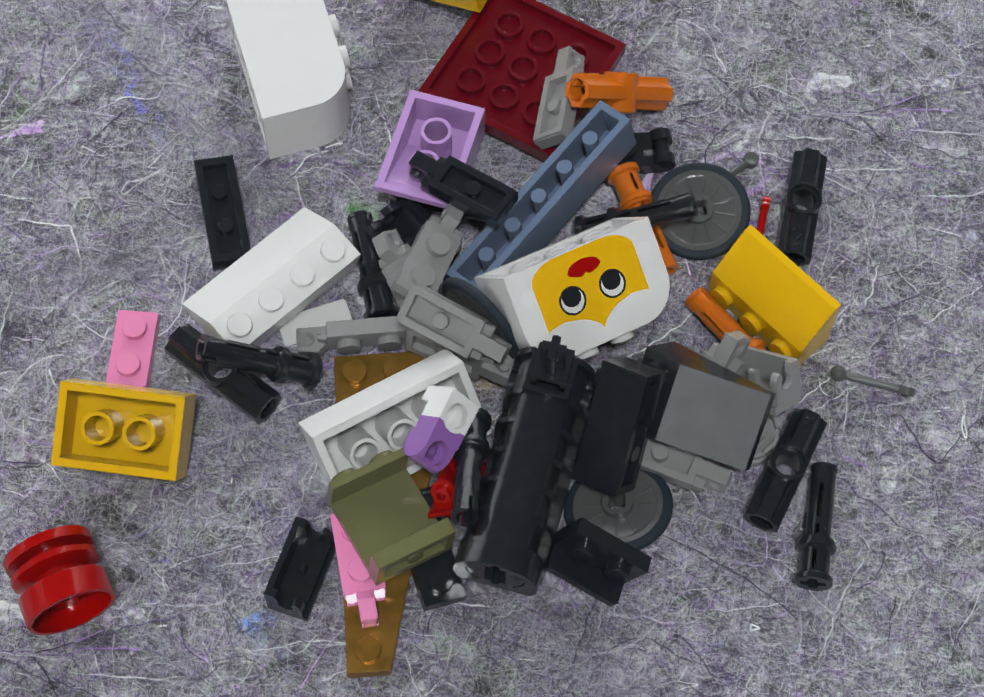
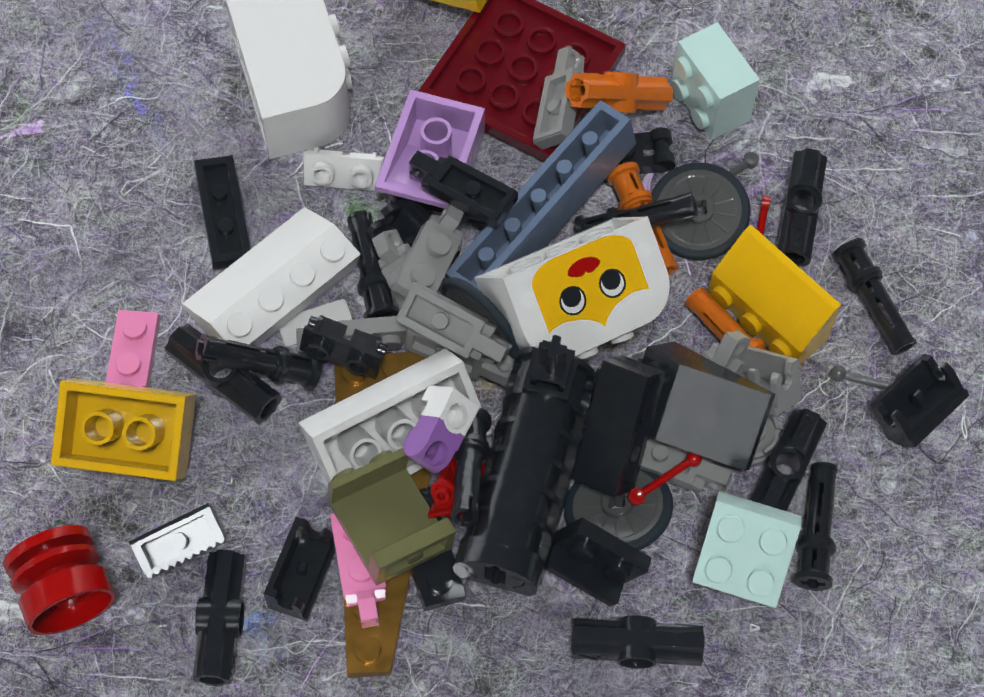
none -> brick [129,503,226,579]
none -> black piece [193,550,247,686]
none -> black hinge [299,315,388,379]
none -> white hinge [303,147,385,191]
none -> black piece [571,615,704,669]
none -> red hinge [627,452,702,506]
none -> light aqua brick [670,22,760,140]
none -> light aqua brick [692,491,802,608]
none -> black pin [832,238,917,355]
none -> black hinge [869,354,970,448]

